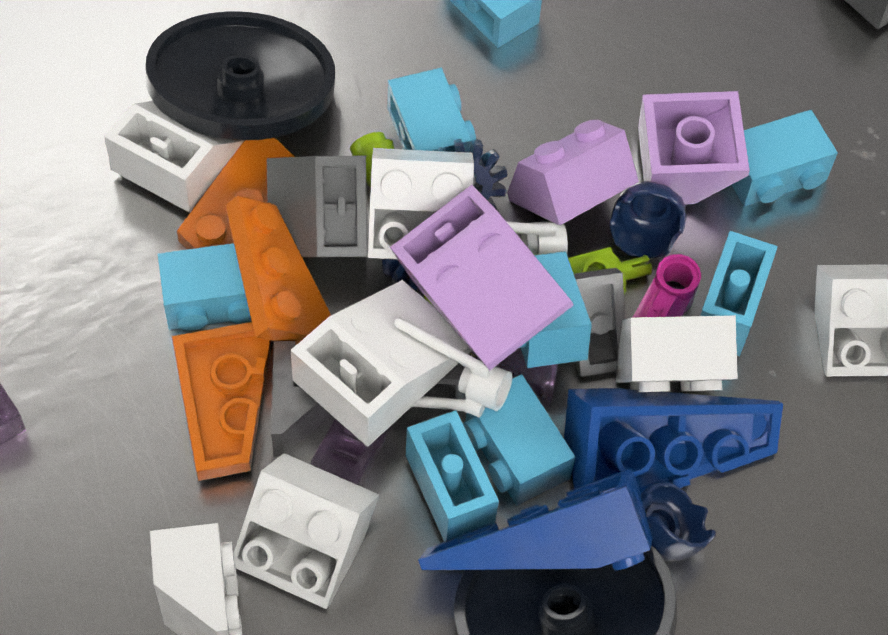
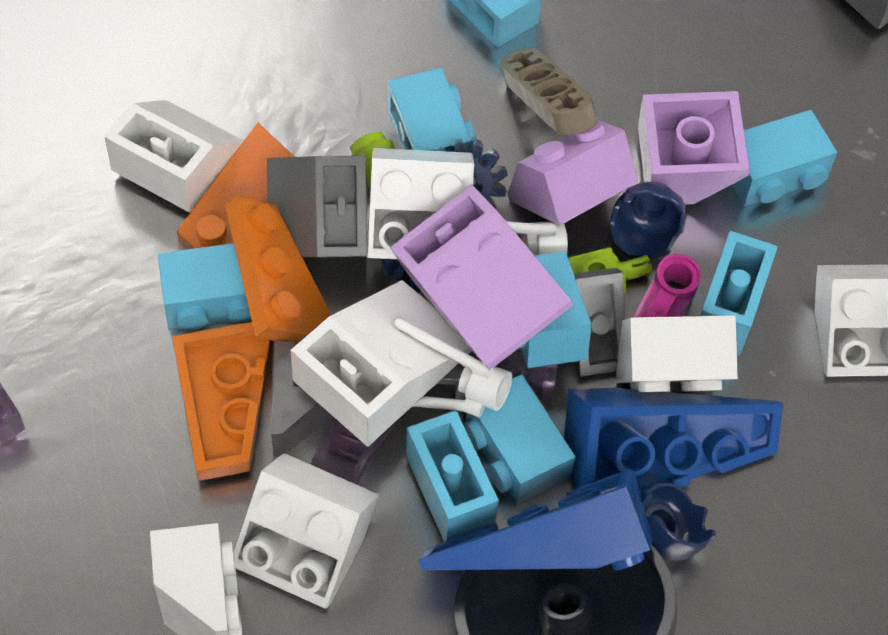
black dish [145,11,335,140] -> none
none -> dark tan beam [500,48,597,136]

